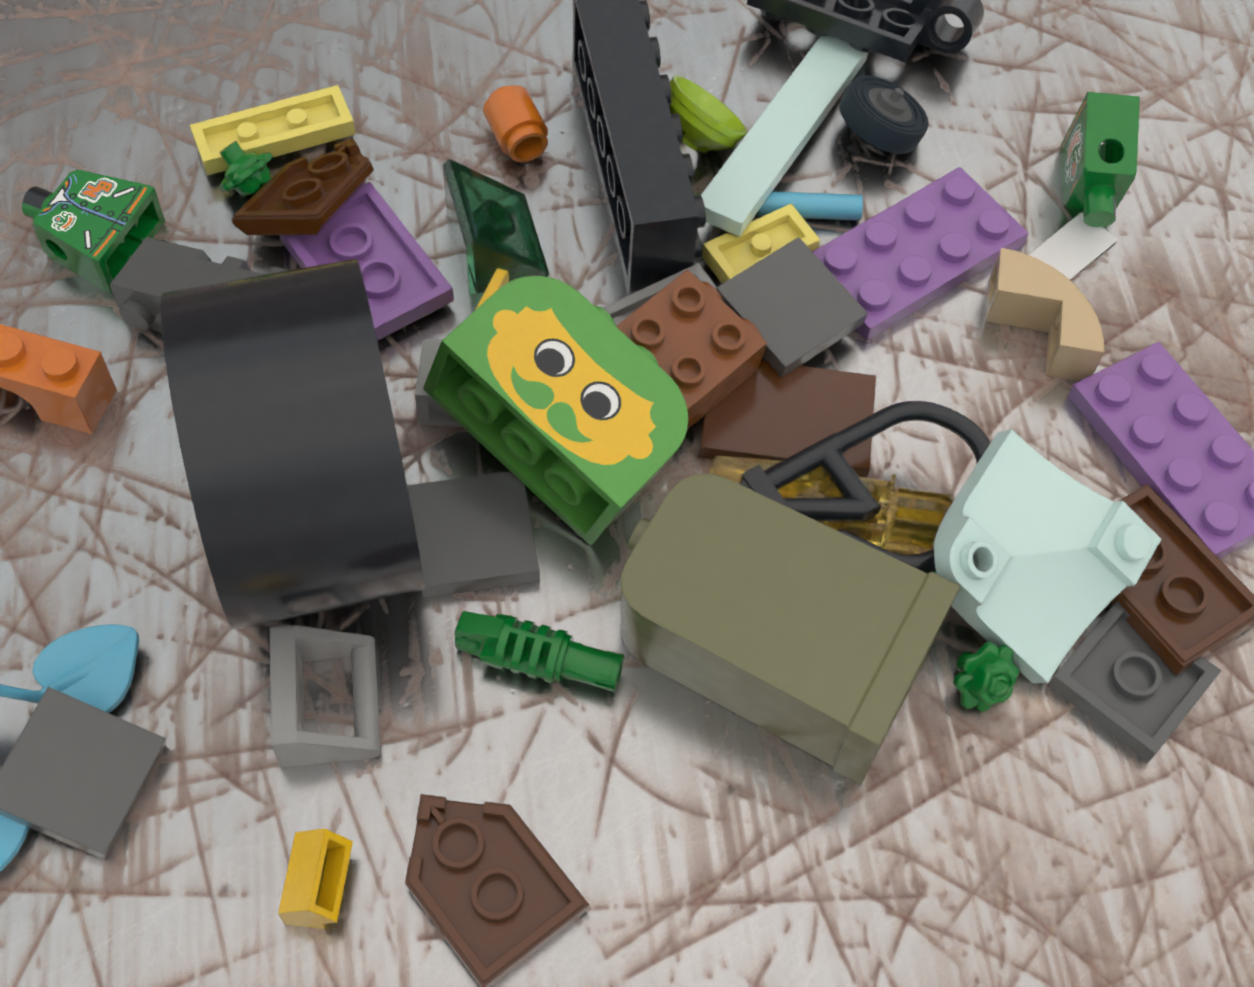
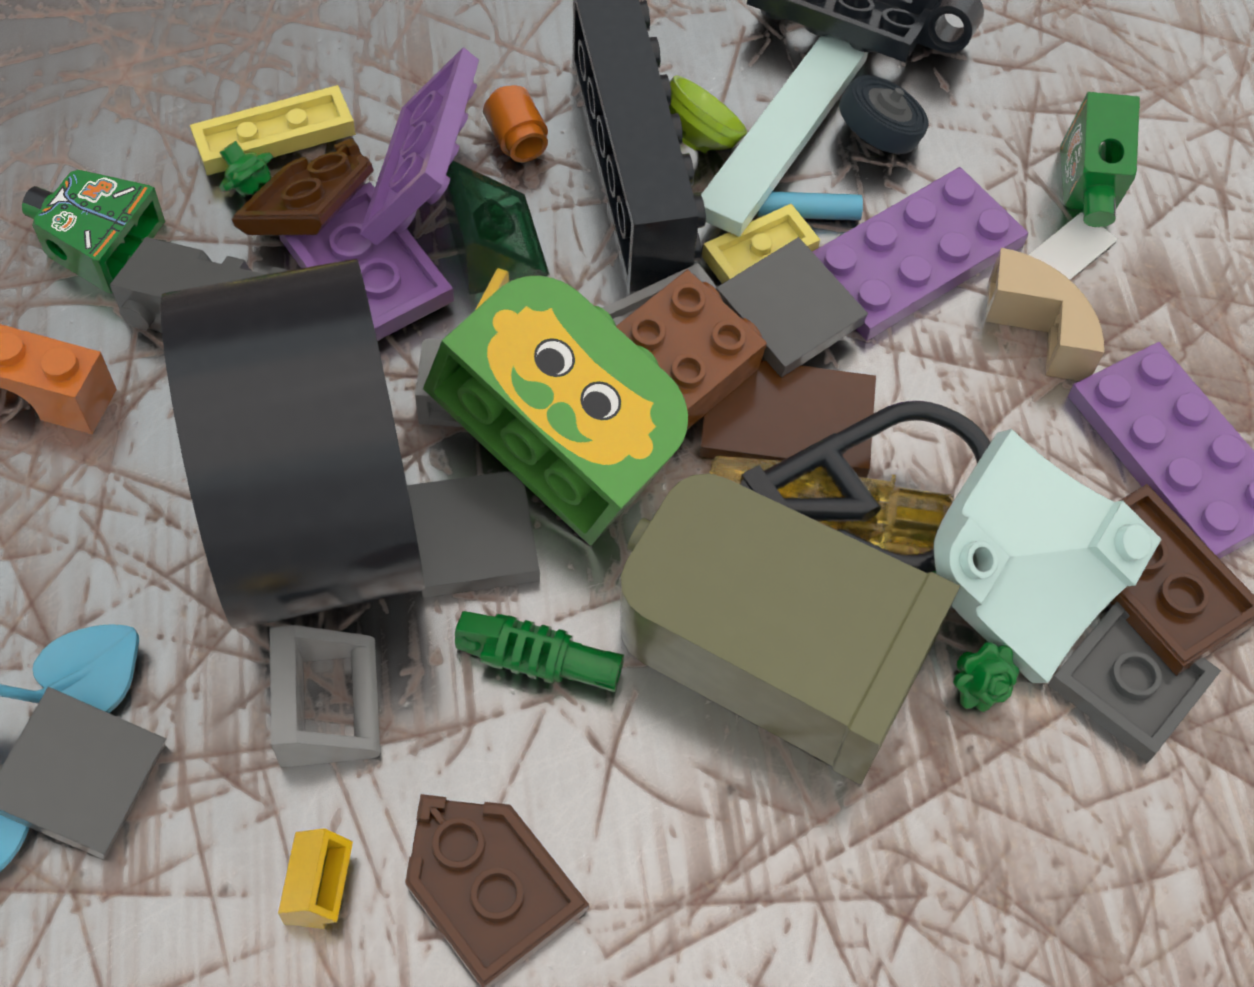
none -> medium lavender plate [360,47,479,246]

